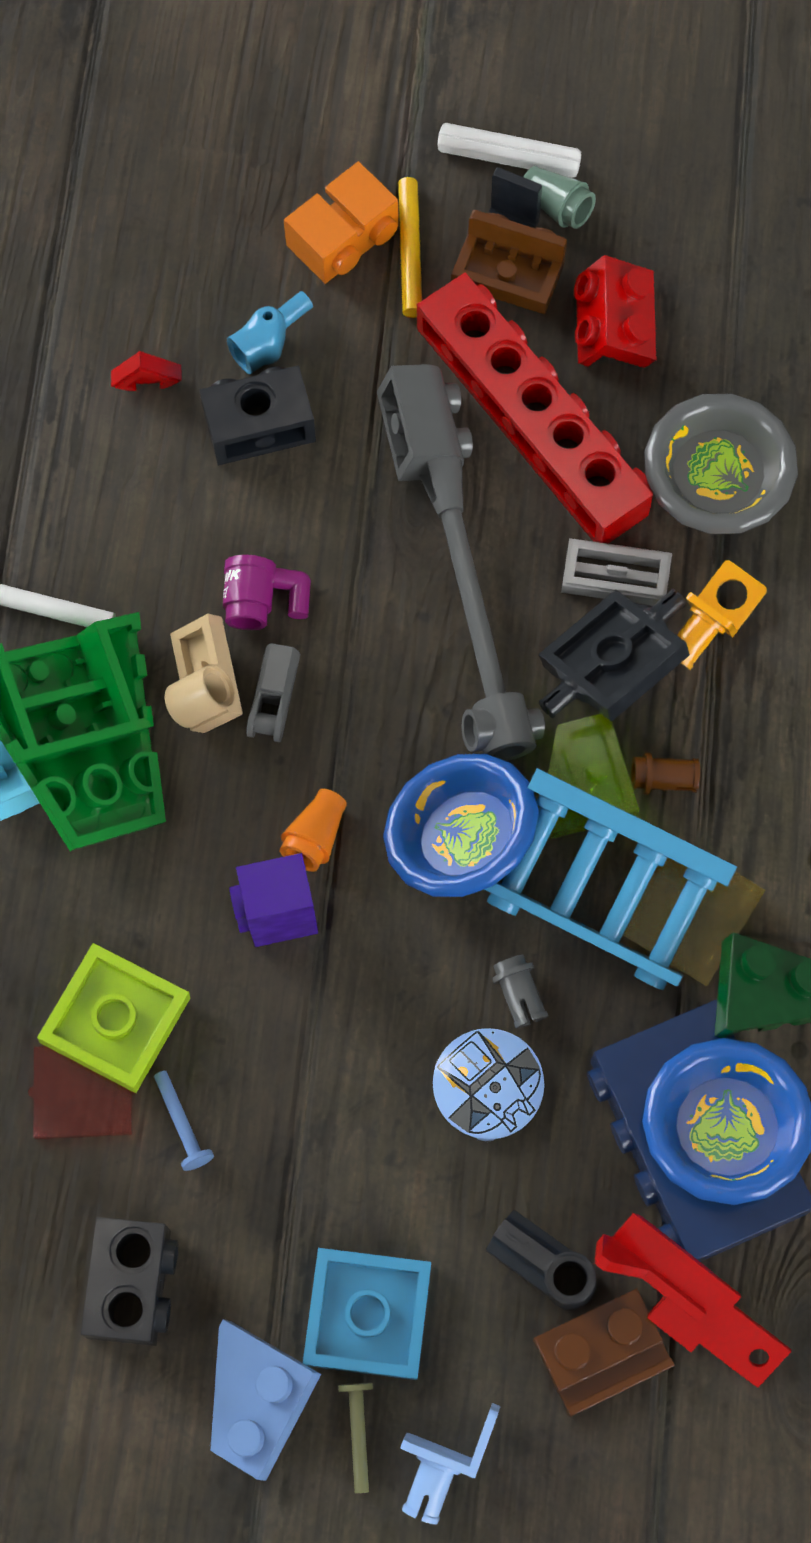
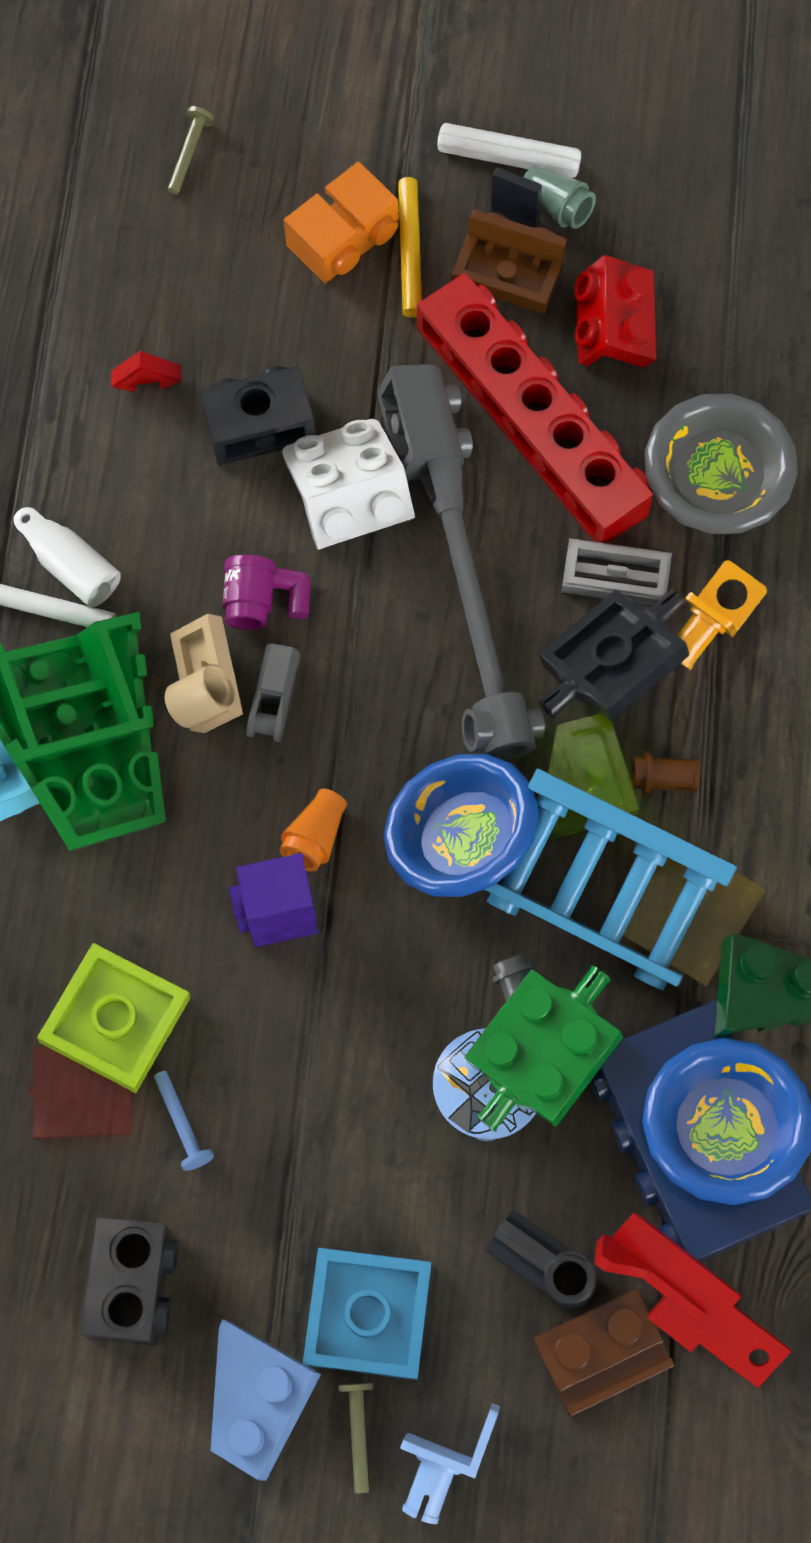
dark azure piece [227,291,313,374] -> none
none -> white piece [14,507,121,607]
none -> olive pin [167,106,215,195]
none -> white bracket [282,419,415,549]
none -> green plate [464,965,624,1132]

